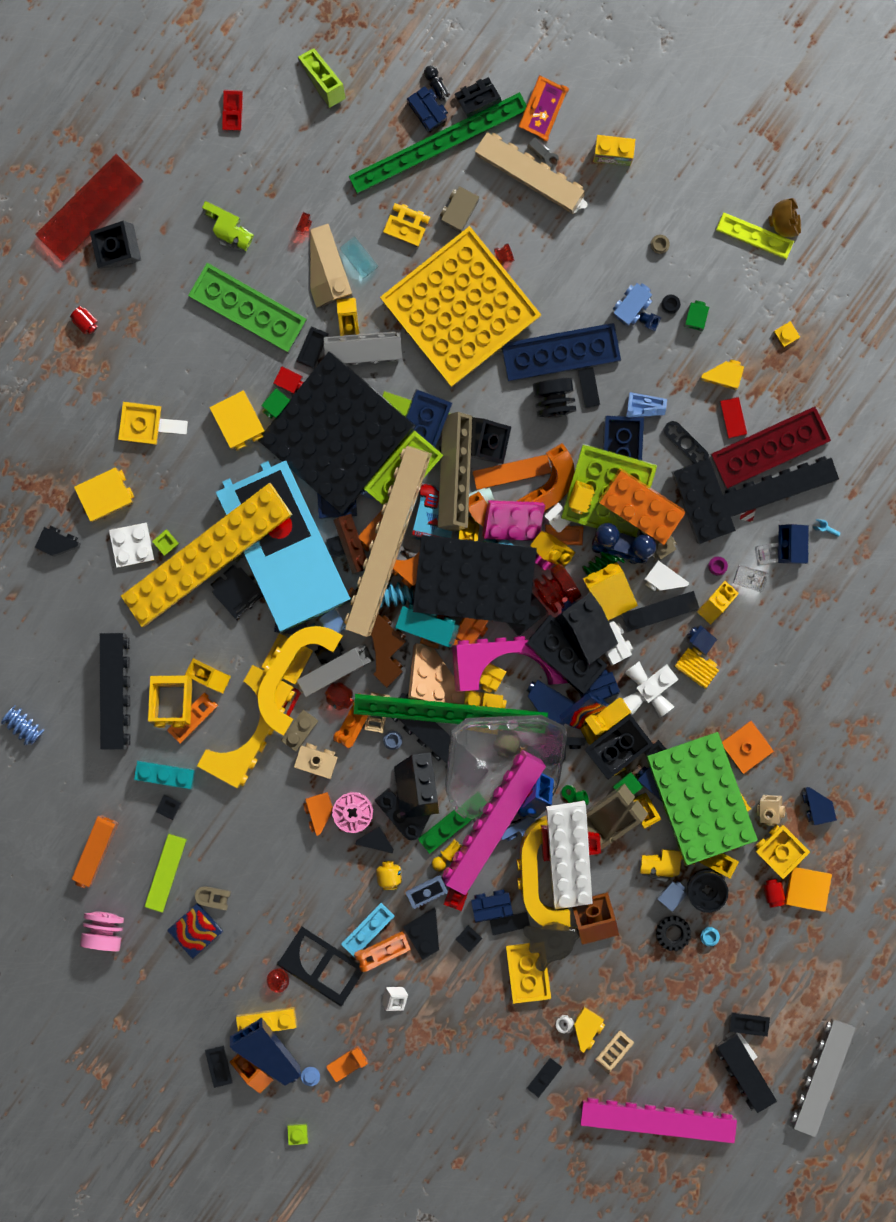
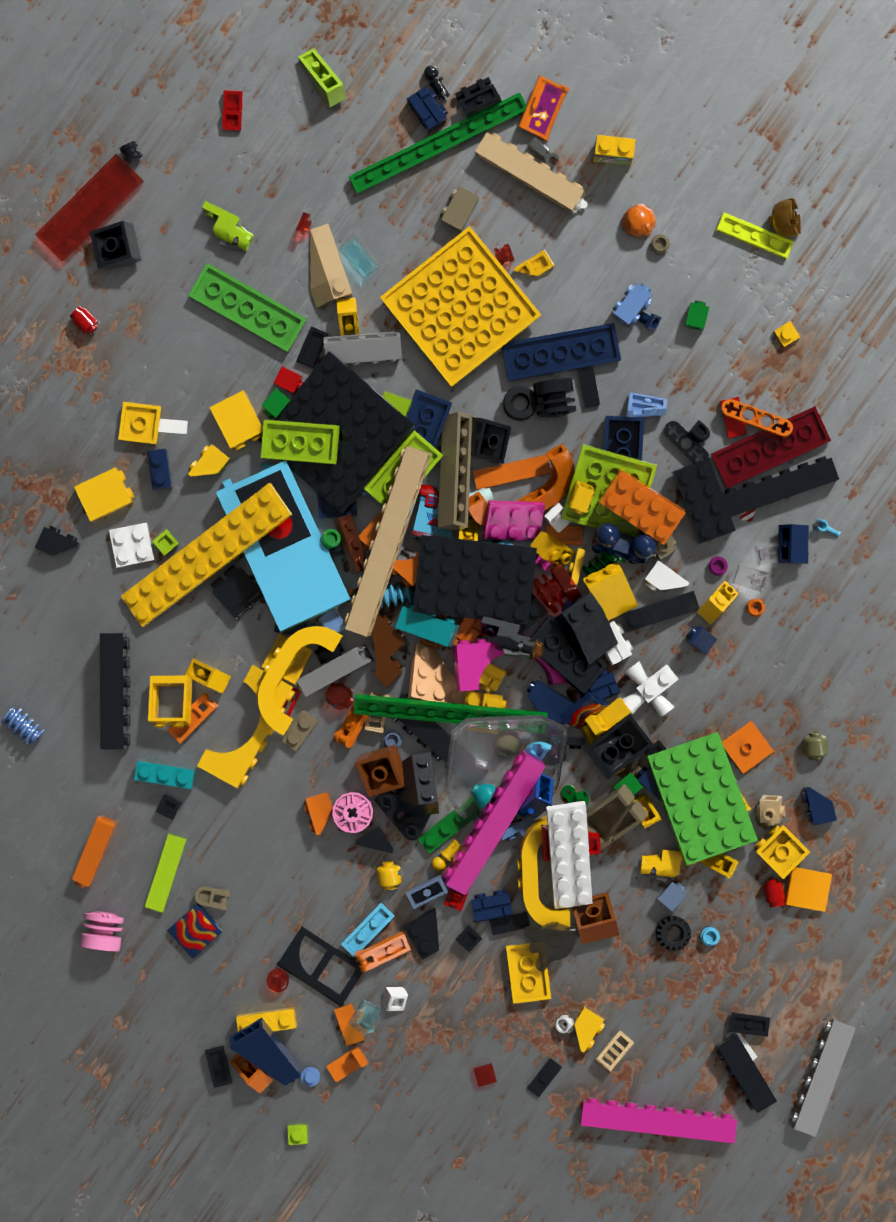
tan brick [294,743,338,779] -> none
yellow plate [383,203,431,247] -> none
black plate [661,294,681,314] -> none
yellow brick [674,647,719,689] -> none
black wheel [687,869,729,913] -> none
yellow slope [700,360,744,390] -> none
none -> black wheel [119,141,143,163]
none -> dark blue brick [147,449,173,491]
none -> yellow slope [188,444,231,478]
none -> lime plate [261,420,340,464]
none -> green tile [320,529,341,549]
none -> orange tile [334,1003,365,1046]
none -> clear light blue slope [348,998,380,1034]
none -> dark orange slope [355,745,404,797]
none -> teal brick [470,783,496,809]
none -> clear red plate [473,1063,497,1087]
none -> black plate [481,616,544,659]
none -> black tyre [503,385,538,421]
none -> yellow slope [513,250,555,276]
none -> medium azure tile [525,742,552,761]
none -> yellow plate [568,548,585,591]
none -> orange hair [621,204,656,237]
none -> black tile [687,420,710,443]
none -> orange beam [721,399,793,438]
none -> orange plate [746,598,765,617]
none -> olive head [803,731,828,760]

